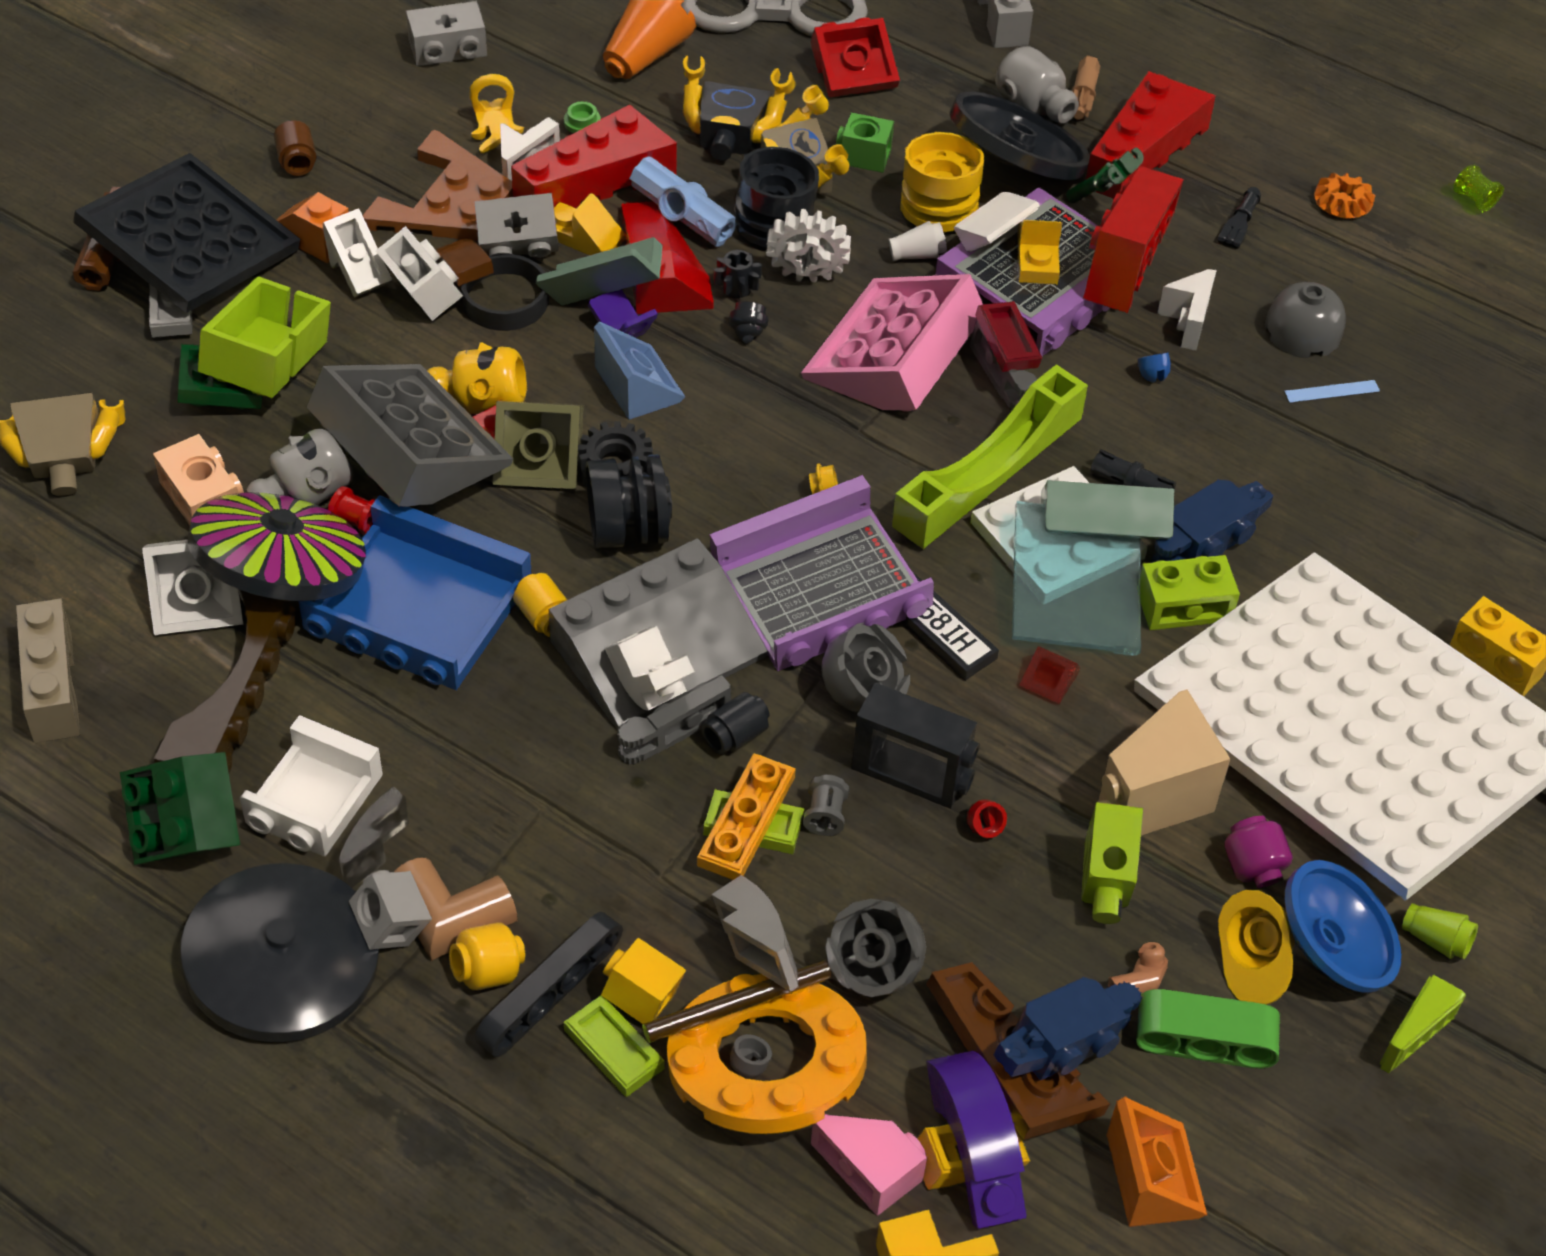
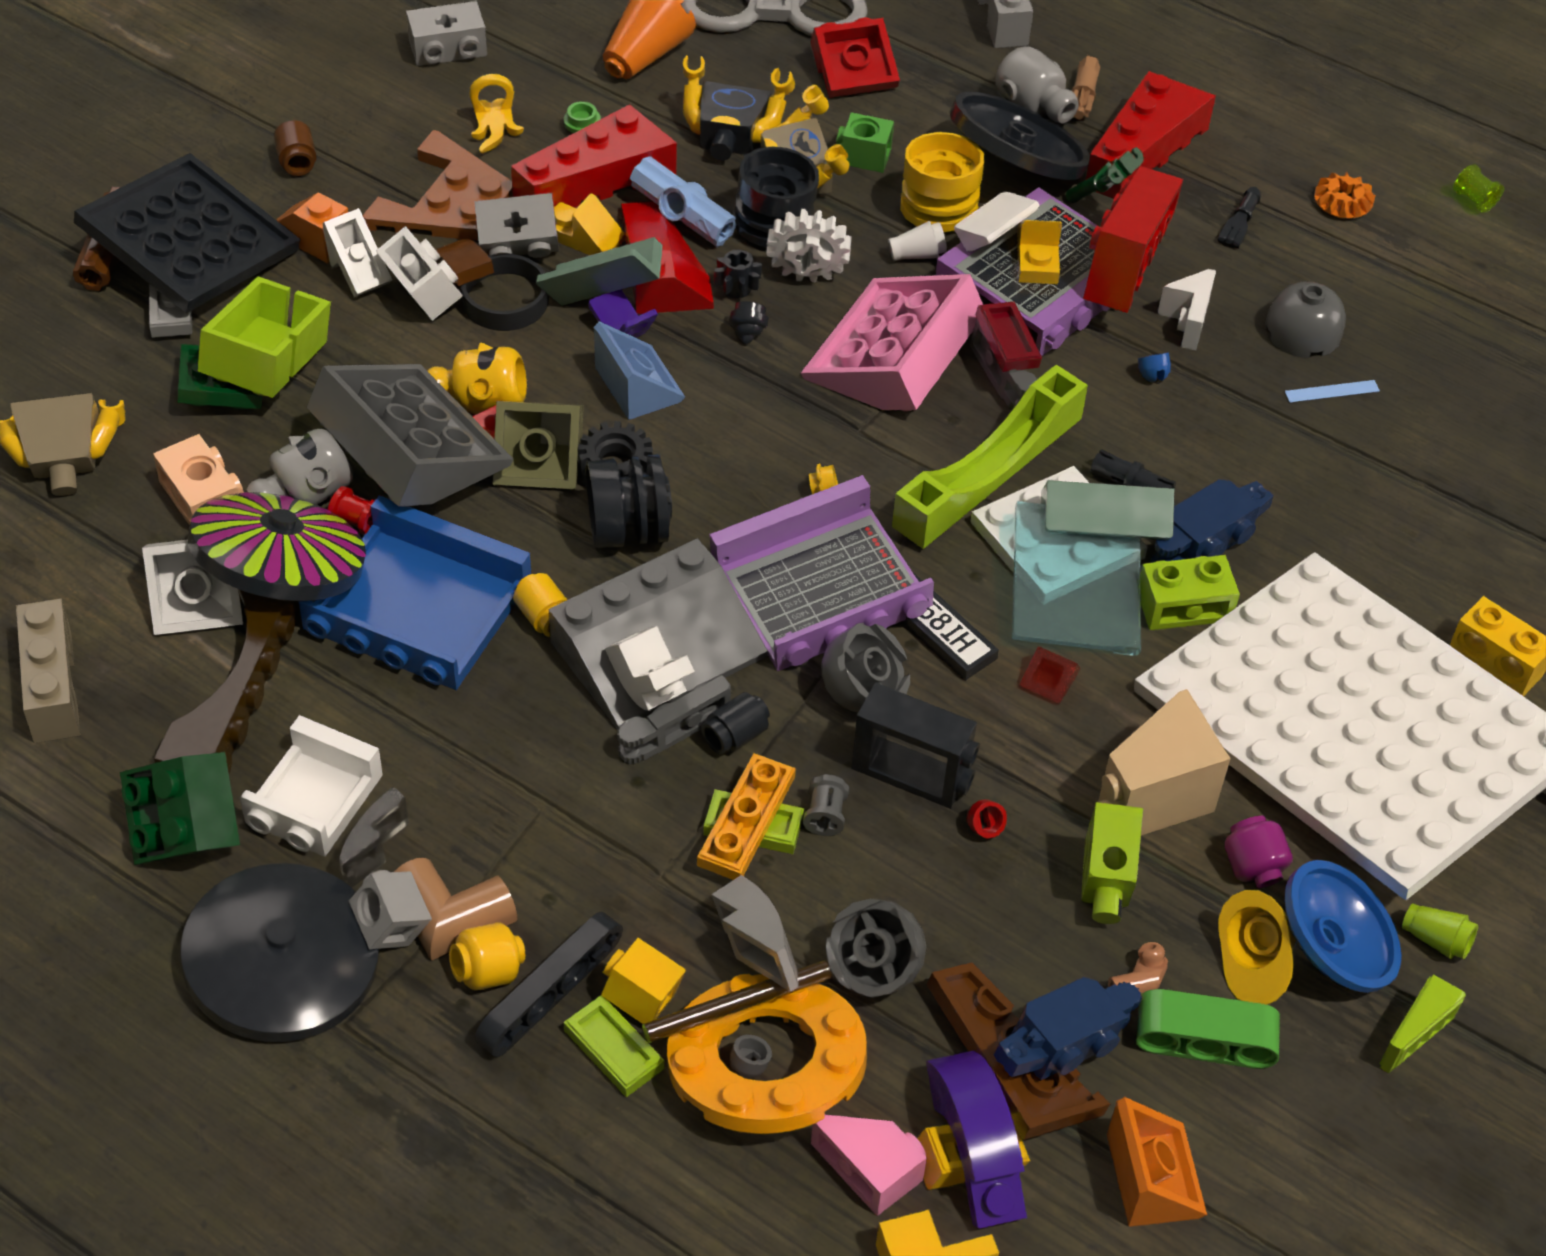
white slope [500,117,560,181] -> none

